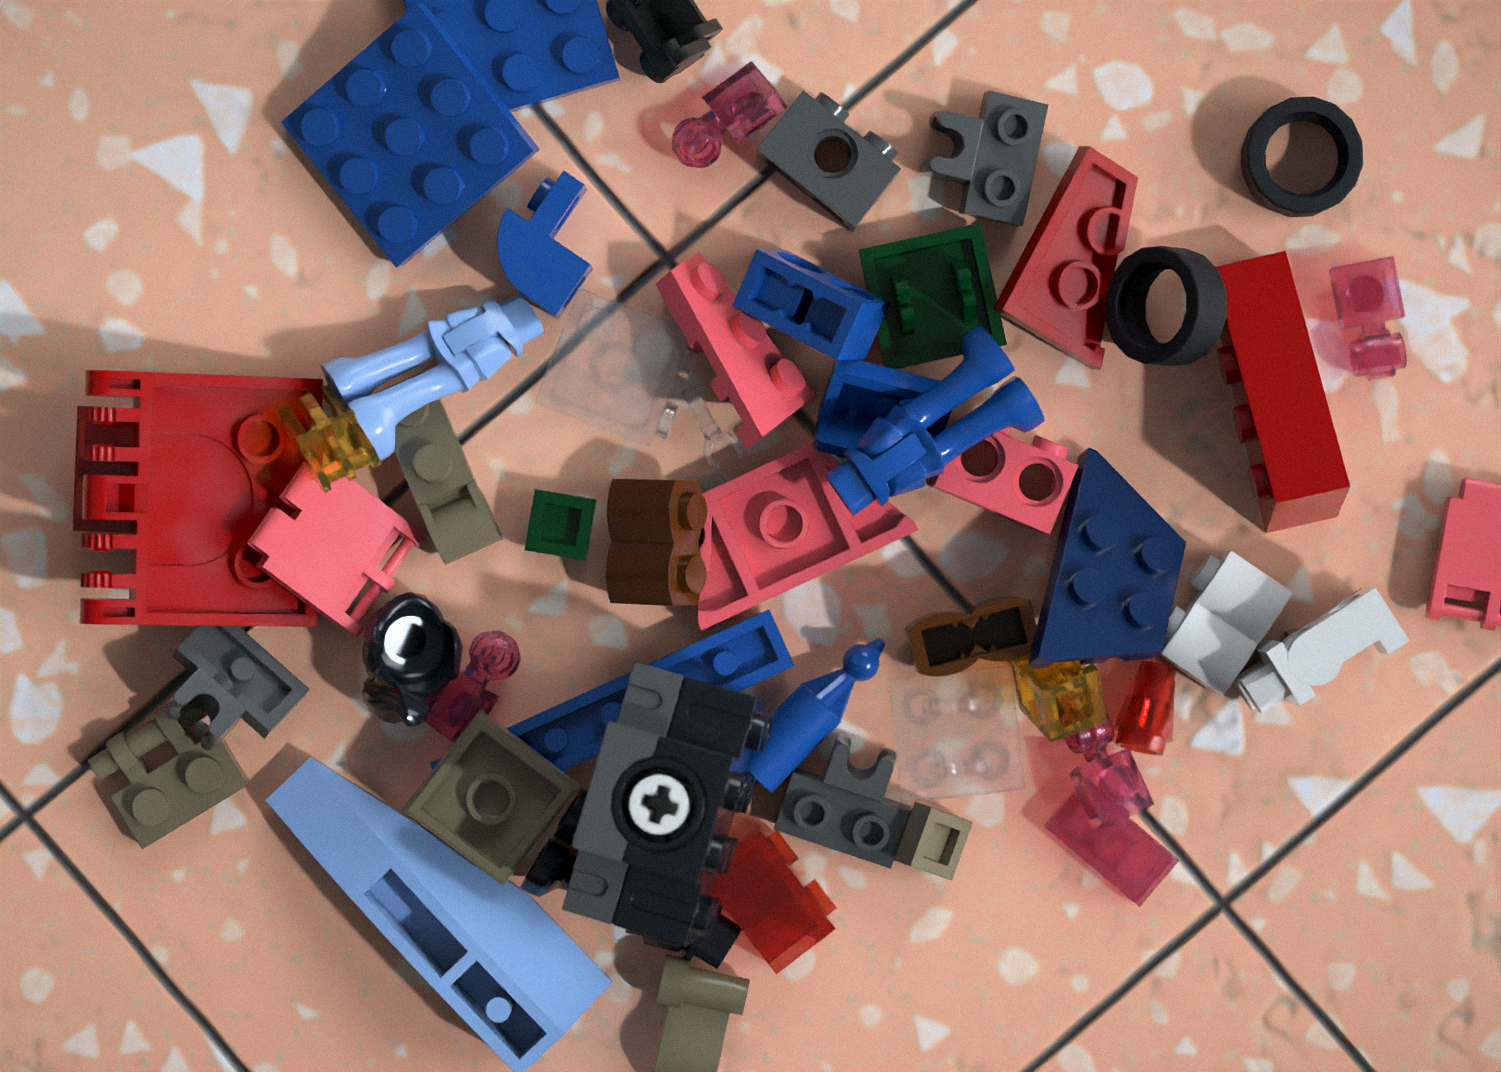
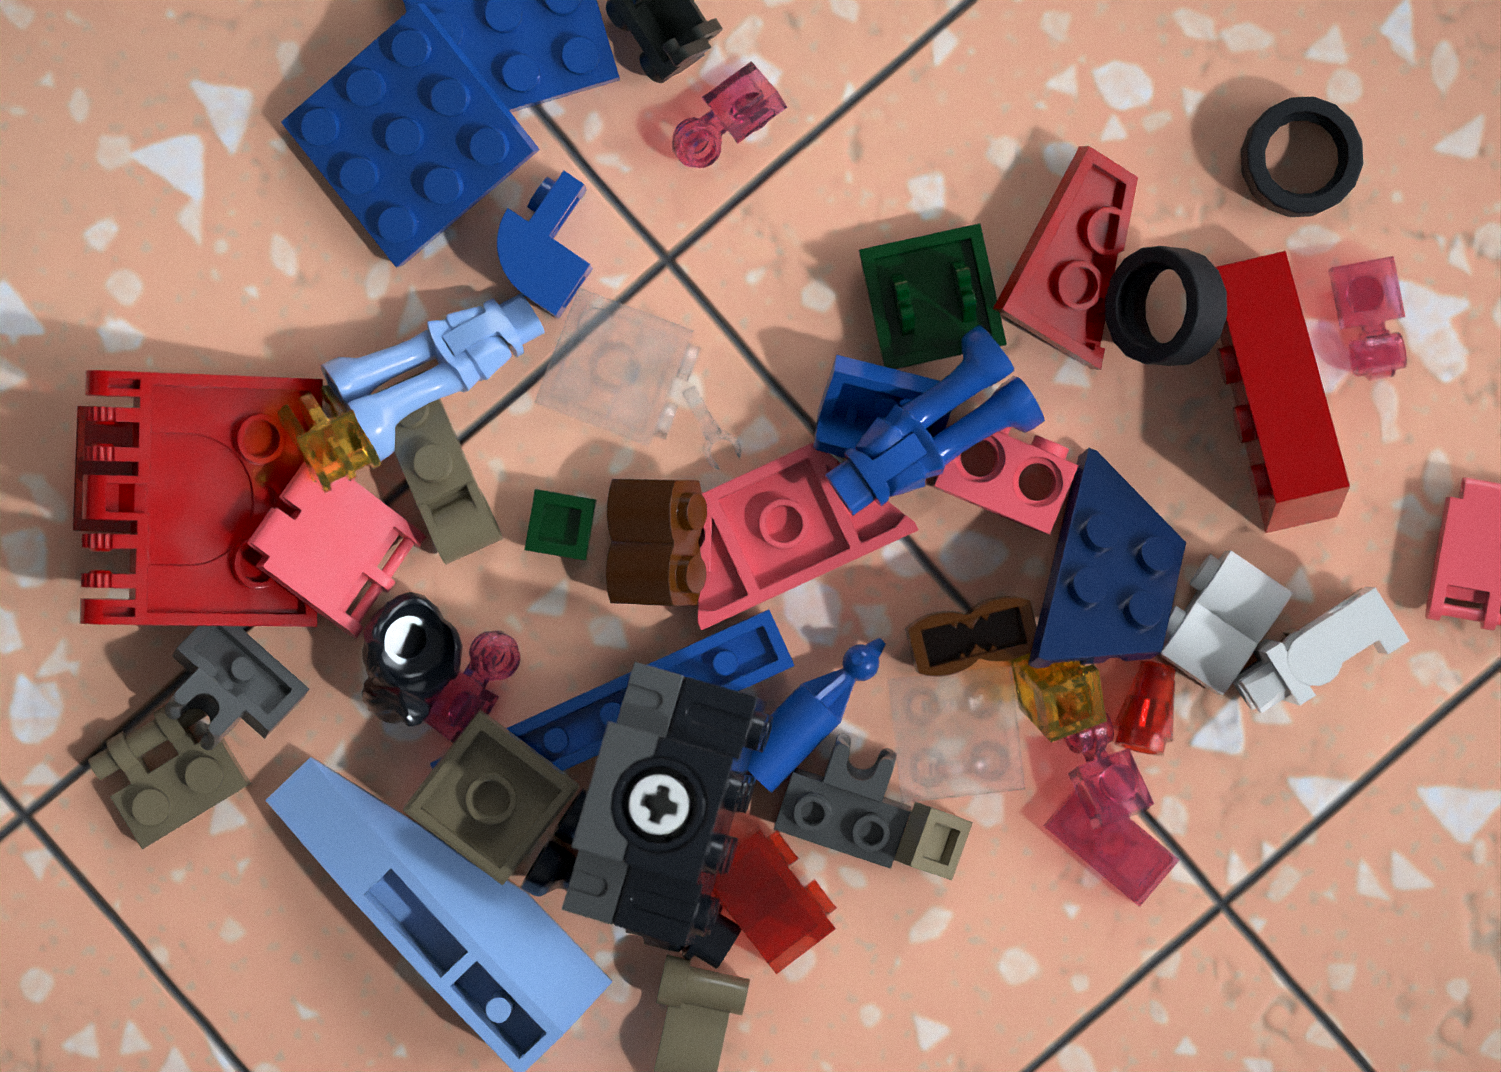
coral wing [655,252,816,450] -> none
blue brick [732,249,890,360] -> none
dark grey brick [756,90,901,232] -> none
dark grey plate [919,91,1048,227] -> none

